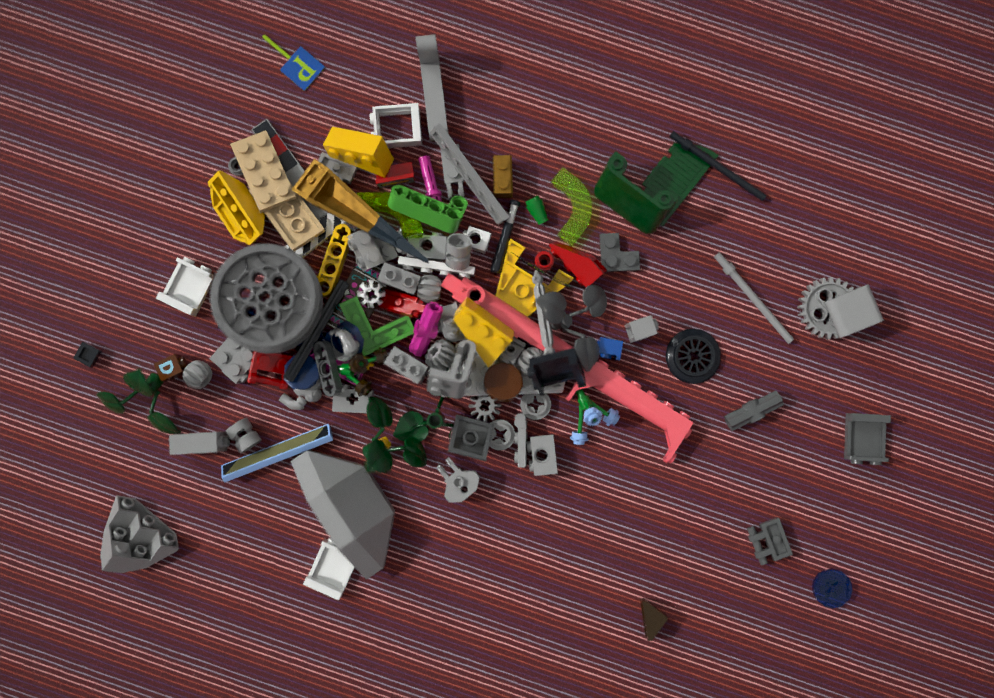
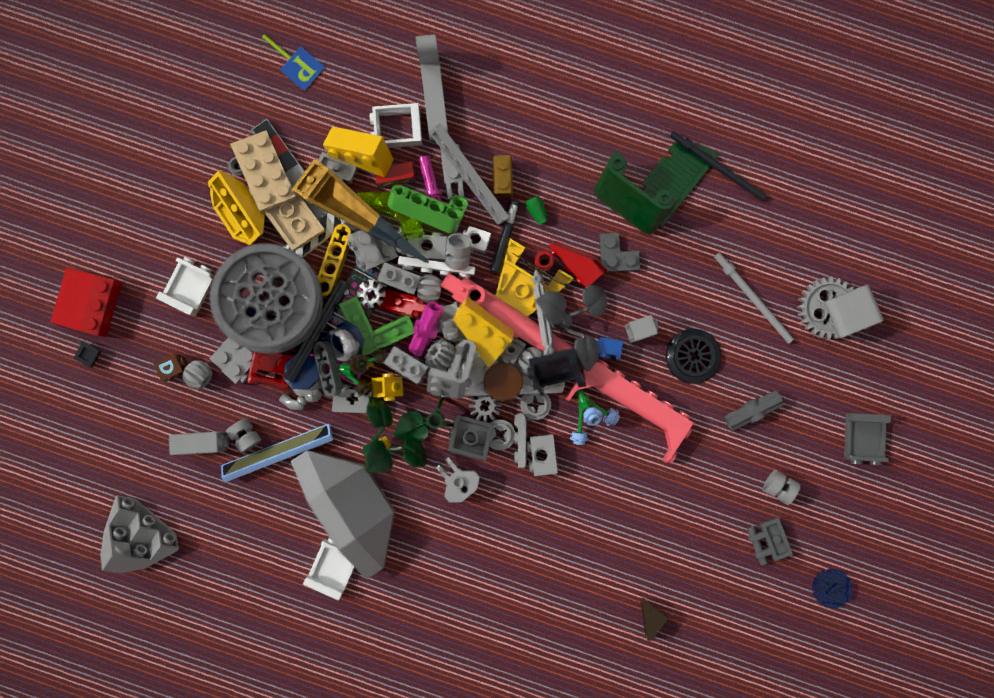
dark green plant [96,368,181,434] -> none
clear neon green plate [551,167,592,247] -> none
none -> red slope [50,268,122,337]
none -> yellow brick [372,373,403,401]
none -> light grey wheel [763,470,800,505]

